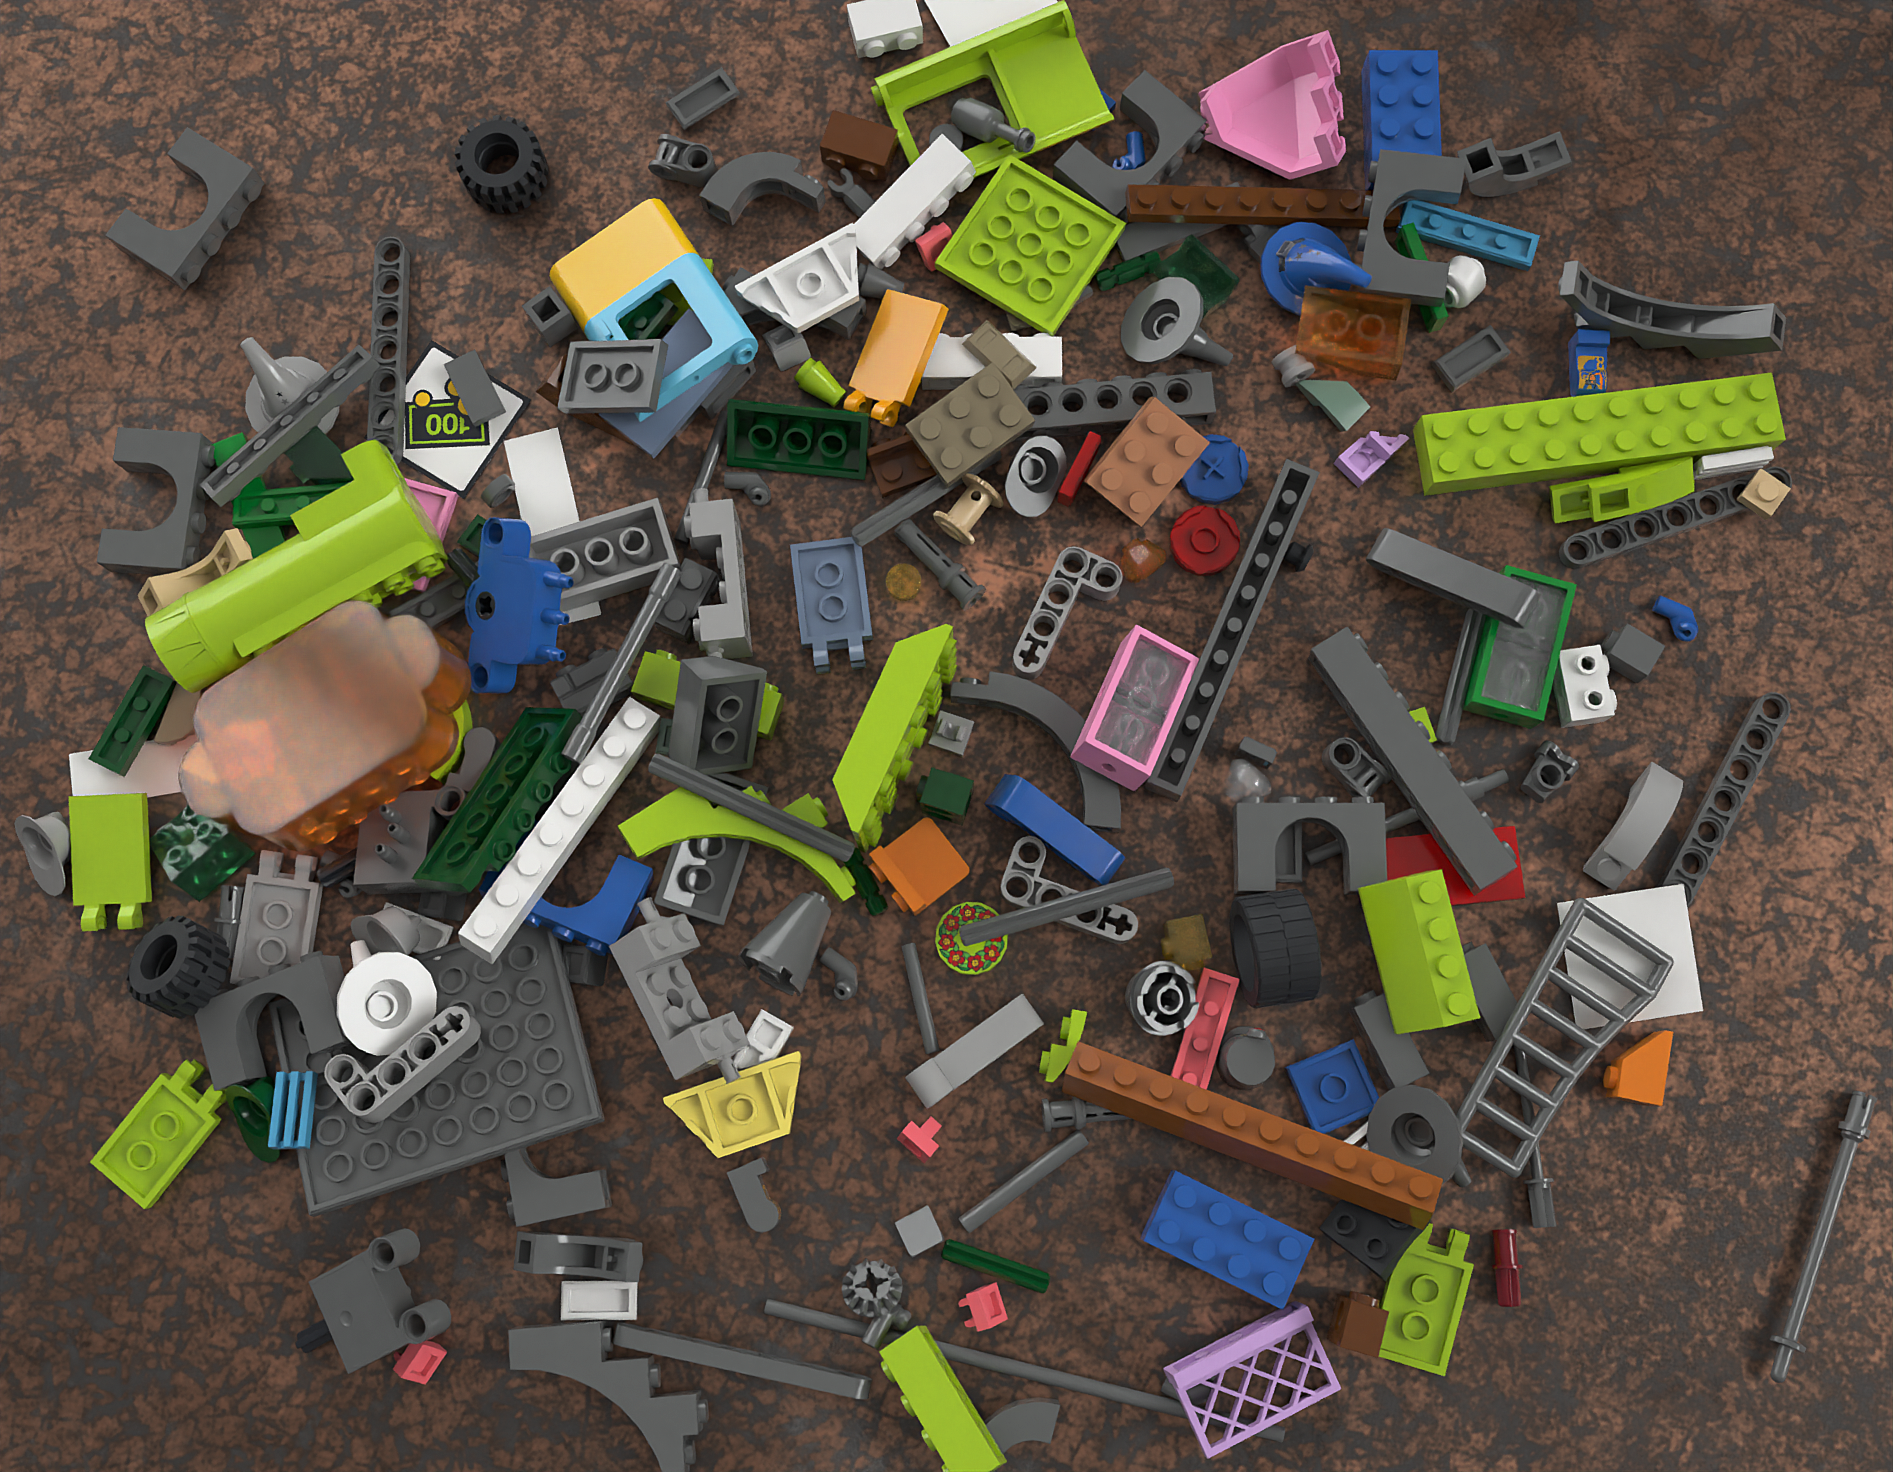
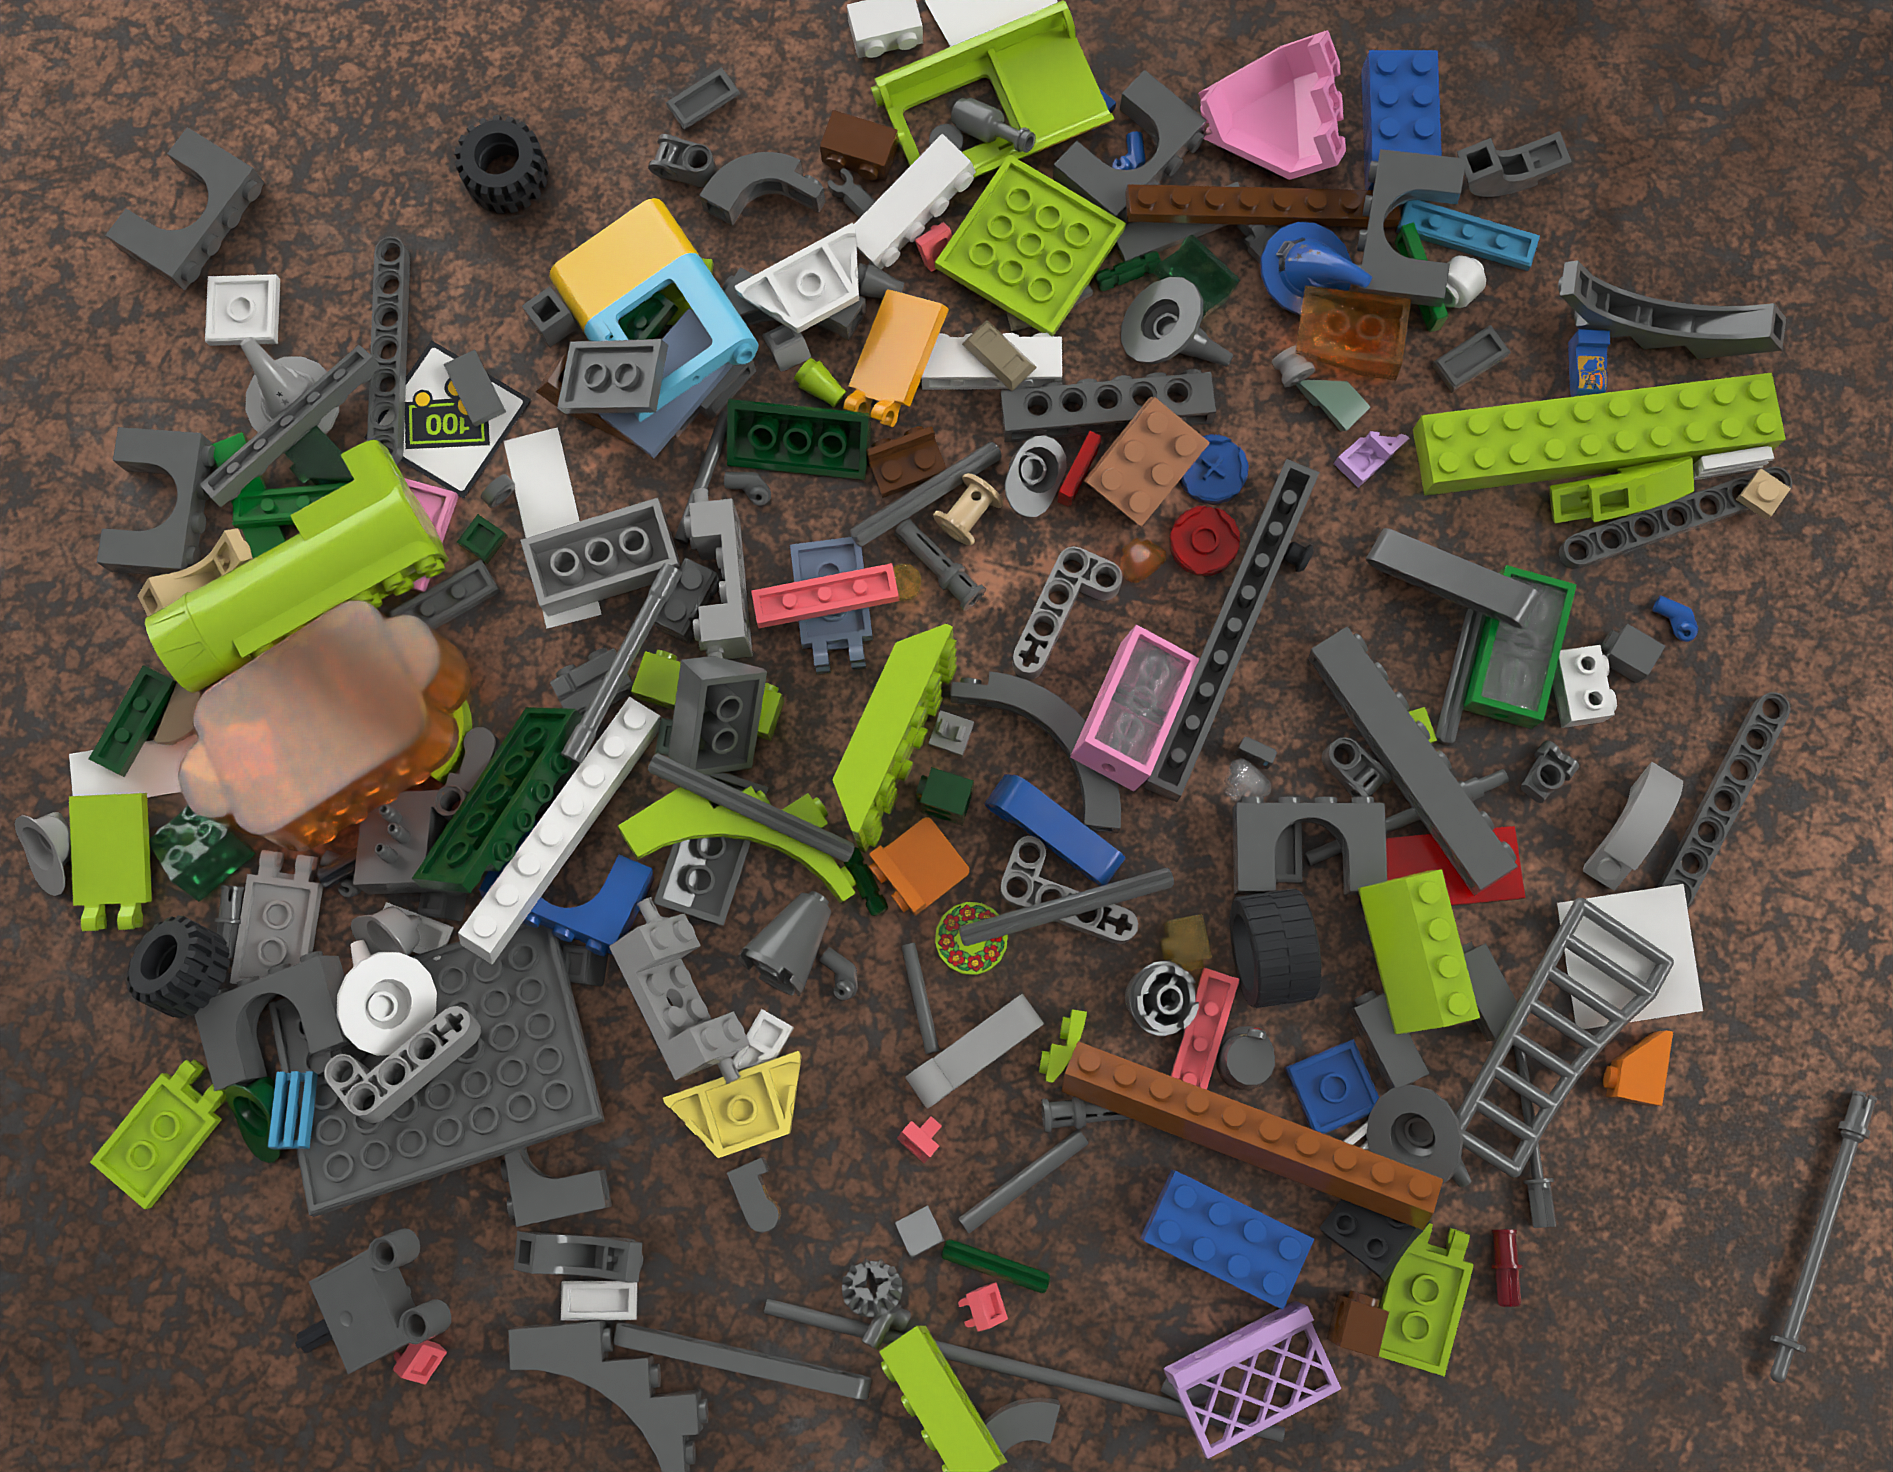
blue piece [447,517,574,693] -> none
dark tan brick [905,362,1035,488] -> none
none -> white tile [205,274,280,346]
none -> coral plate [751,563,899,628]

